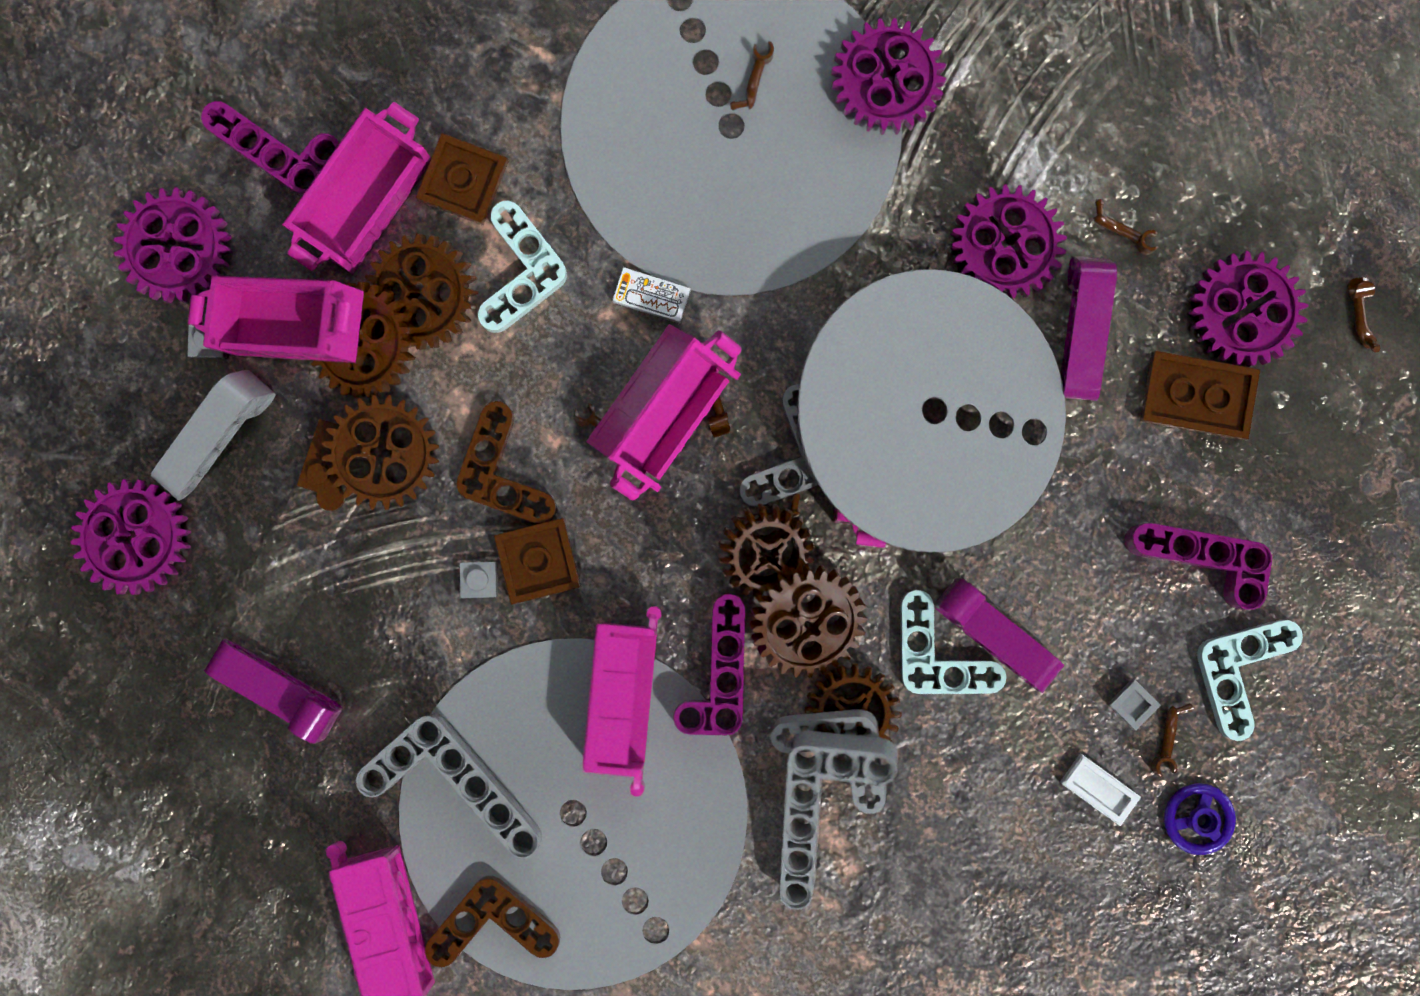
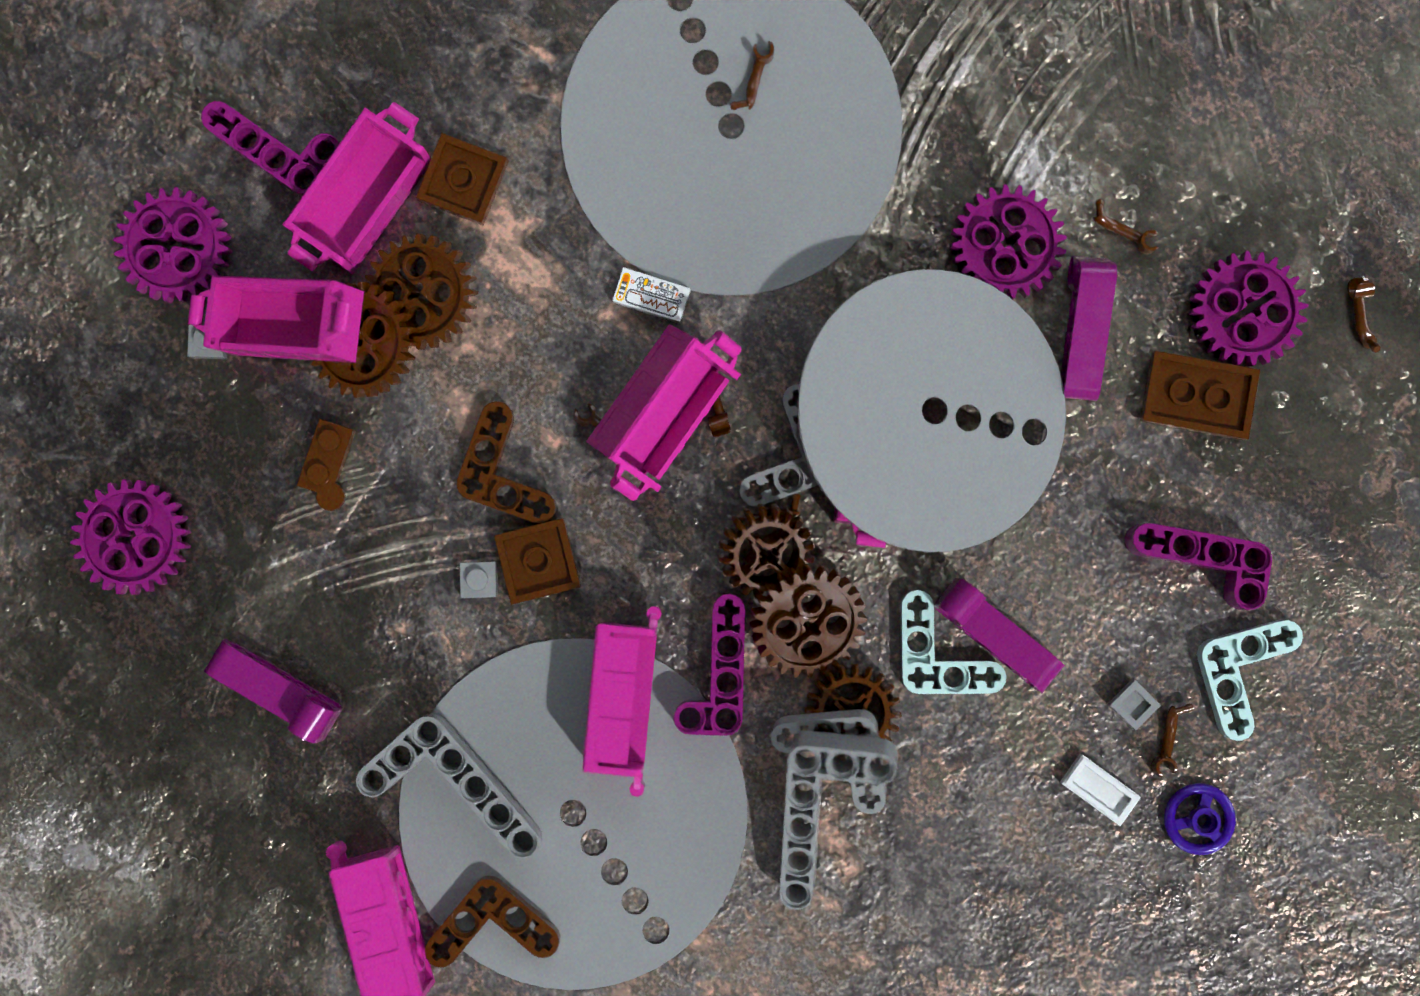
light grey beam [151,370,276,500] -> none
reddish brown gear [321,395,439,510] -> none
light aqua beam [478,201,567,333] -> none
magenta gear [831,18,946,135] -> none

